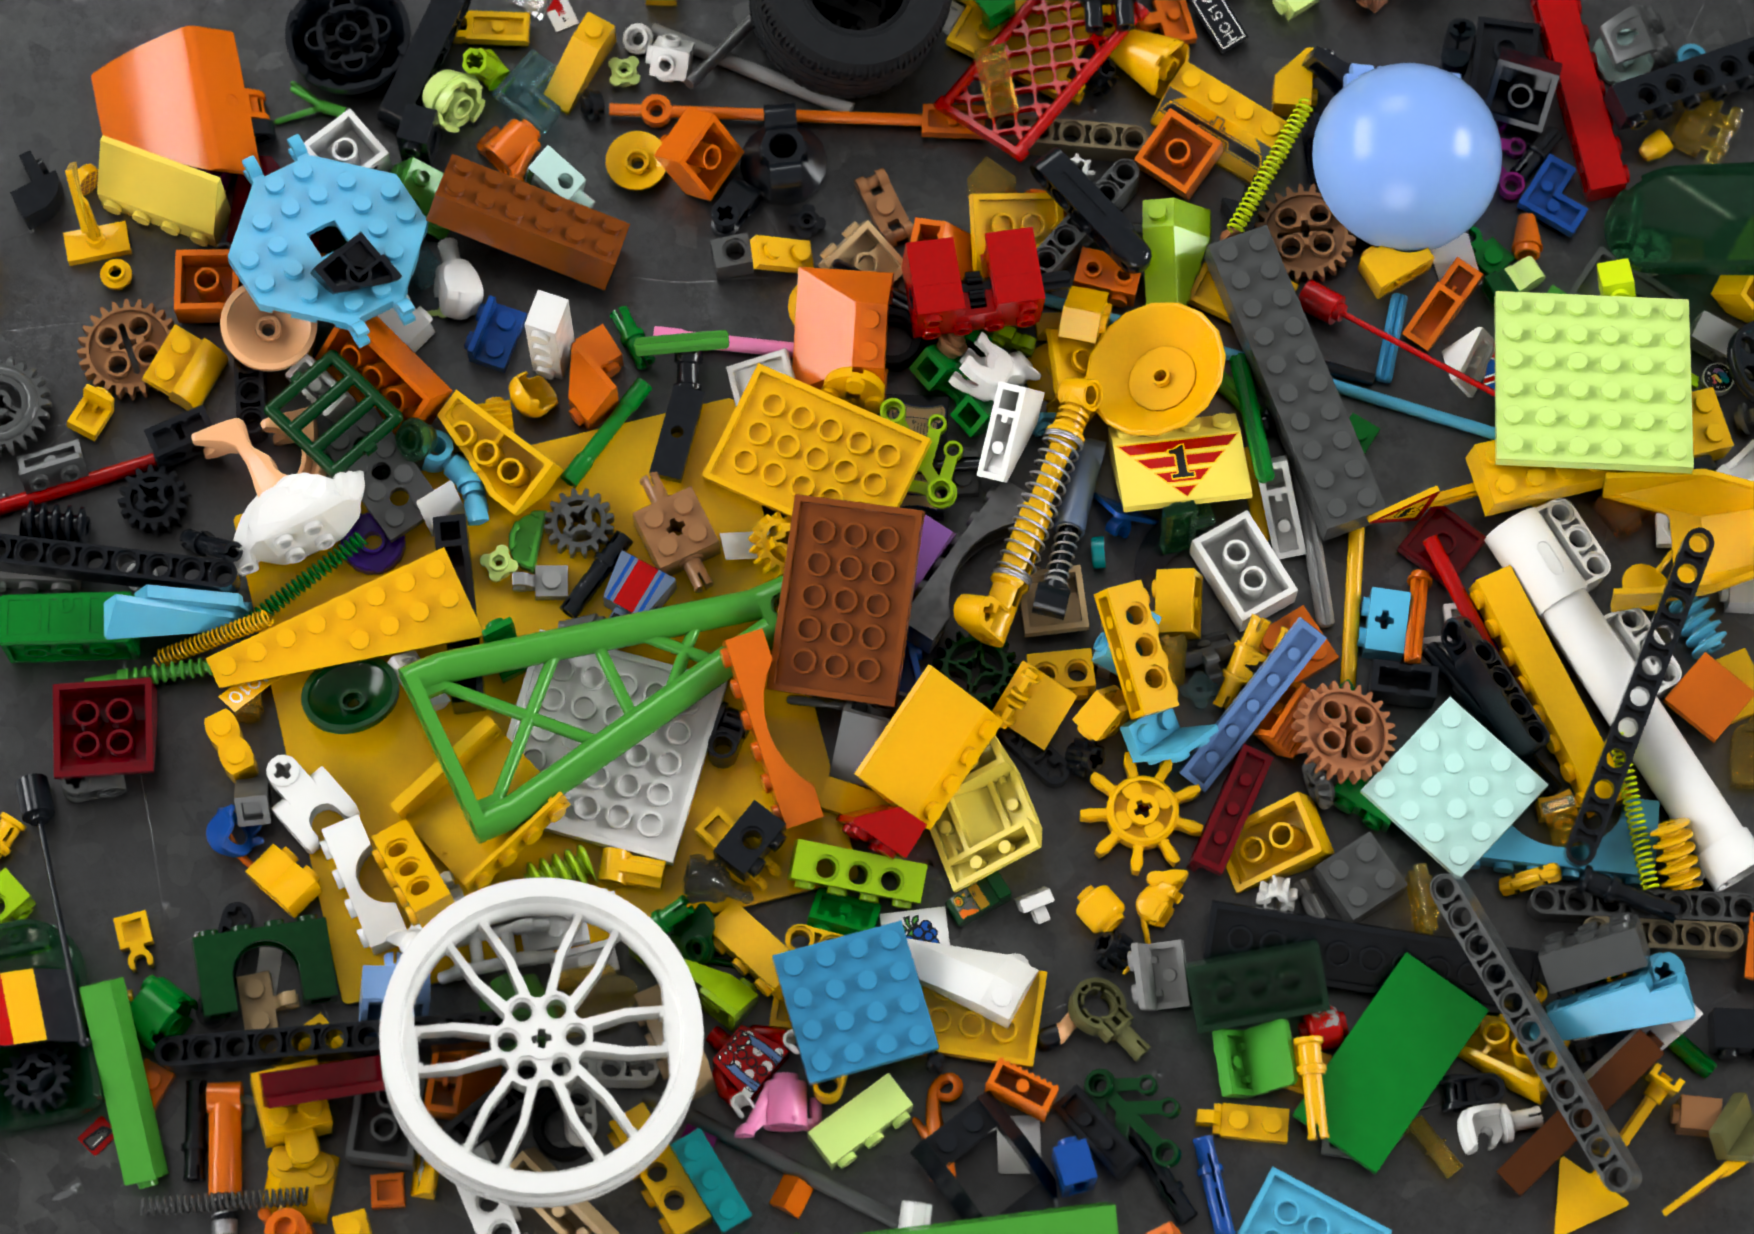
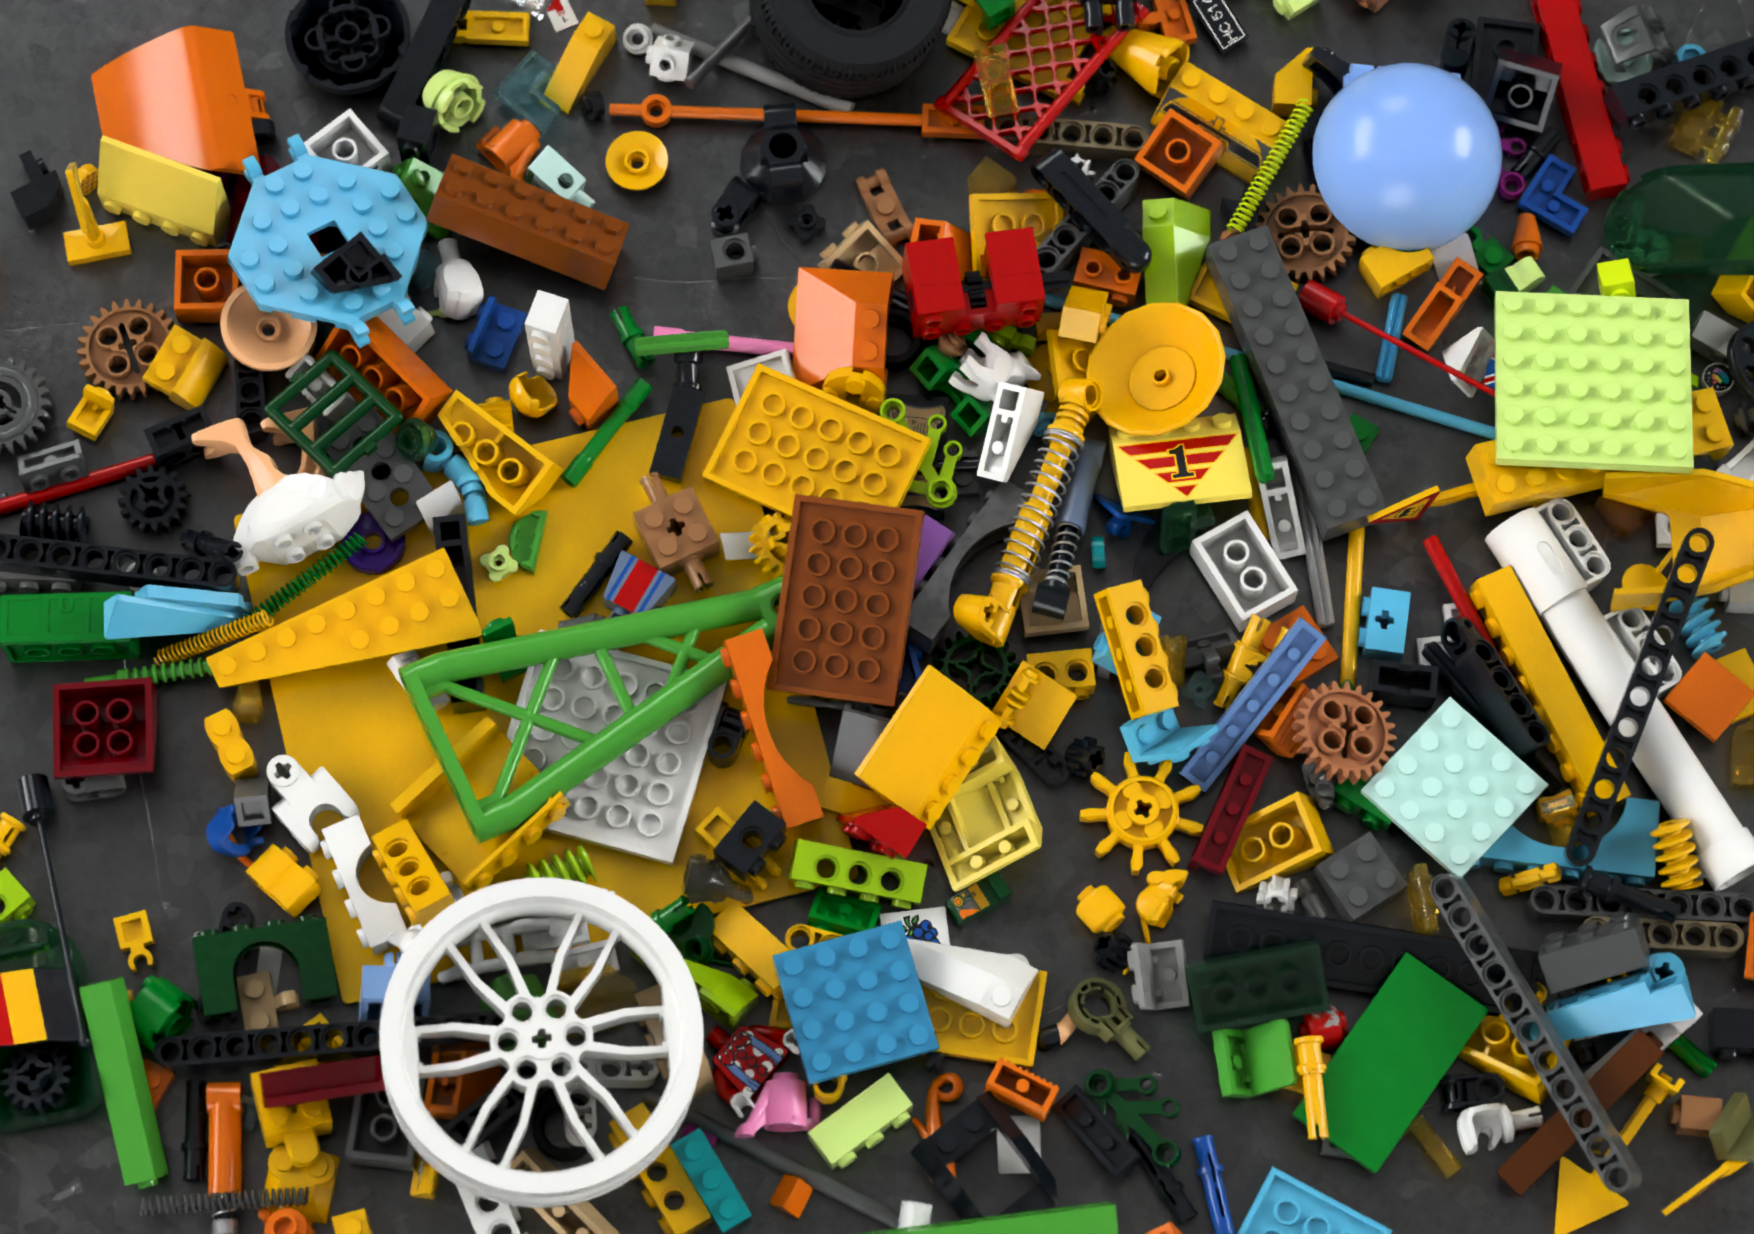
sticker [78,1116,114,1156] -> none
yellow plate [100,259,132,290] -> none
yellow sticker [218,676,282,712] -> none
bright green plant [274,80,346,125] -> none
dark green dish [301,658,400,734] -> none
orange tile [370,1172,406,1210] -> none
lime piece [462,47,511,91] -> none
light grey plate [512,565,568,600] -> none
dark grey gear [544,488,615,559] -> none
orange brick [575,324,624,378] -> none
yellow piece [597,847,666,891] -> none
yellowish green plate [608,56,640,87] -> none
orange brick [654,107,744,201] -> none
yellow plate [750,235,814,273] -> none
white tile [1014,886,1055,924] -> none
blue brick [1051,1136,1097,1198] -> none
yellow brick [1072,685,1130,741] -> none
yellow brick [1152,568,1203,640] -> none
yellow hinge [1195,1103,1290,1144] -> none
dark red plate [1397,506,1486,587] -> none
orange axle [1404,569,1433,664] -> none
neon yellow piece [1611,731,1660,891] -> none
yellow hose [1638,129,1673,162] -> none

